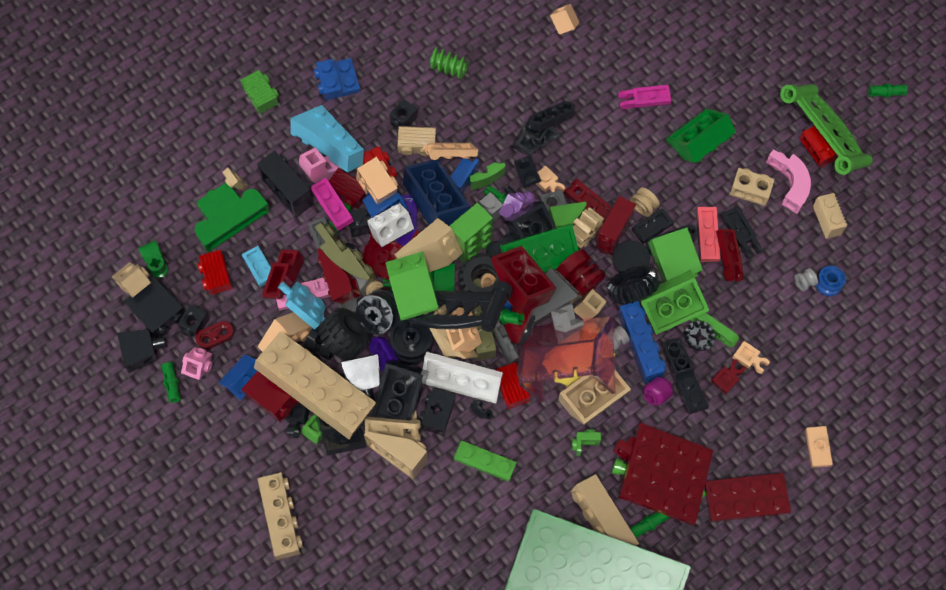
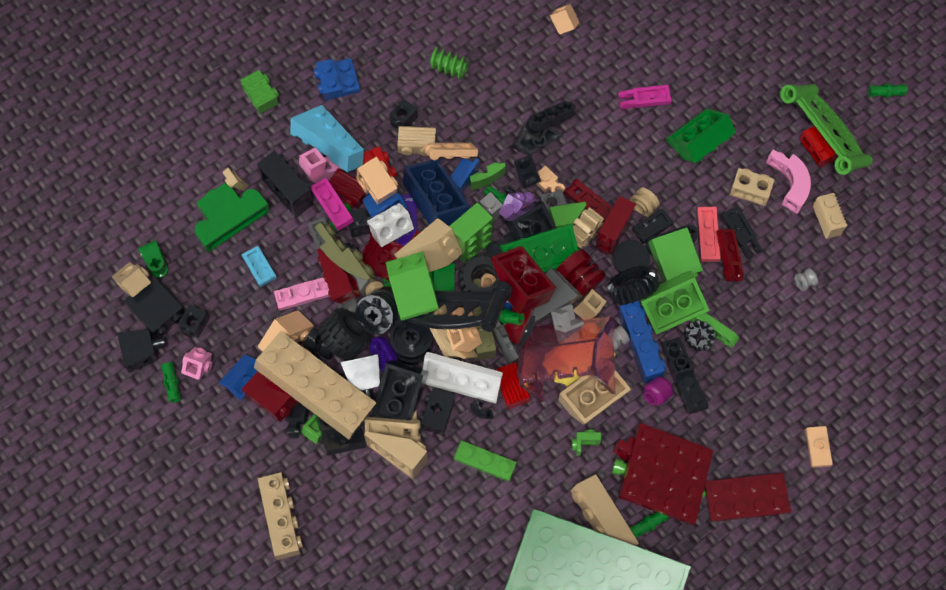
dark red plate [196,321,234,350] -> none
red brick [197,249,233,295] -> none
dark red slope [262,249,304,299] -> none
medium azure plate [278,281,326,329] -> none
dark red plate [711,359,746,394] -> none
light nougat plate [732,341,770,374] -> none
blue wheel [816,266,846,296] -> none

